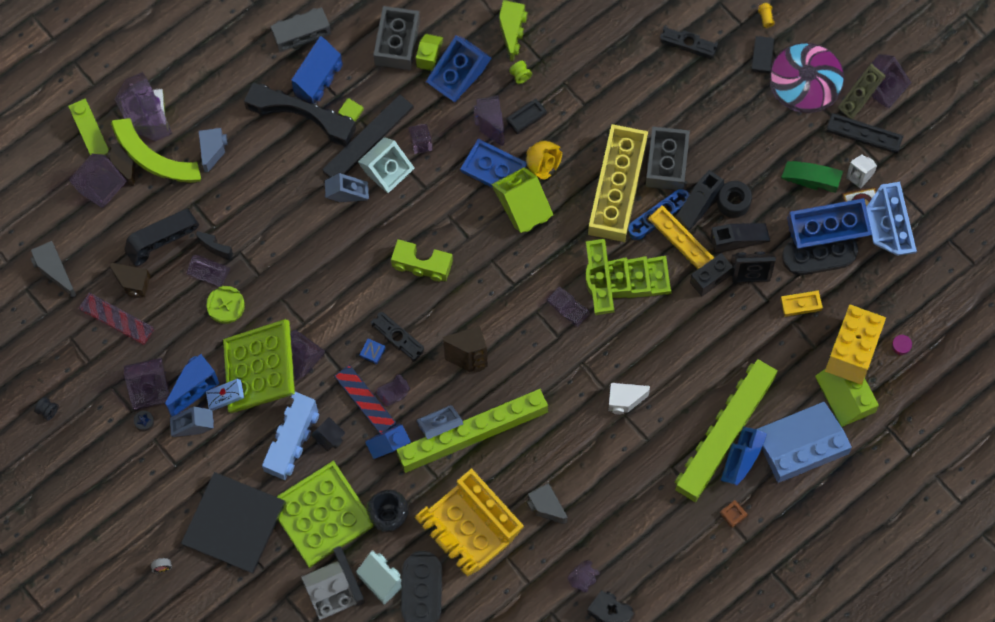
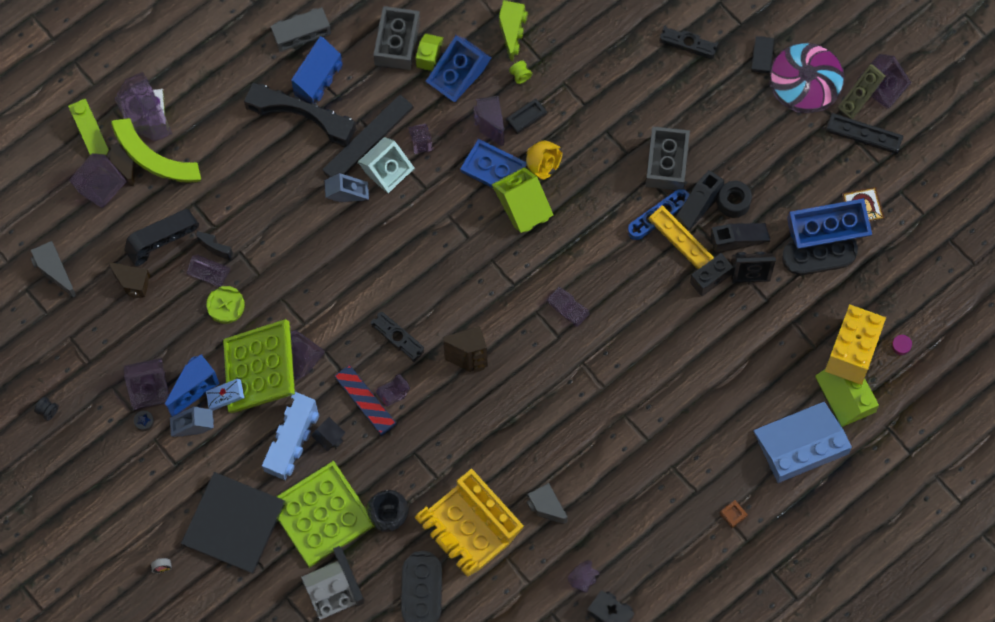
clear purple tile [79,292,155,345] -> none
sand blue slope [199,128,228,172] -> none
lime tile [338,98,364,122] -> none
light aqua slope [356,551,402,604] -> none
blue tile [360,339,385,364] -> none
blue slope [365,424,411,459] -> none
lime arch [391,239,453,282] -> none
lime brick [396,389,548,473] -> none
sand blue tile [416,405,463,440] -> none
lime slope [586,239,672,315] -> none
light yellow brick [588,124,648,242] -> none
white slope [608,383,650,414] -> none
lime brick [675,359,778,502] -> none
blue slope [721,426,767,485] -> none
yellow pin [758,3,775,28] -> none
yellow plate [780,290,823,317] -> none
green slope [781,161,843,193] -> none
white slope [846,155,877,189] -> none
light blue wedge [866,182,917,256] -> none

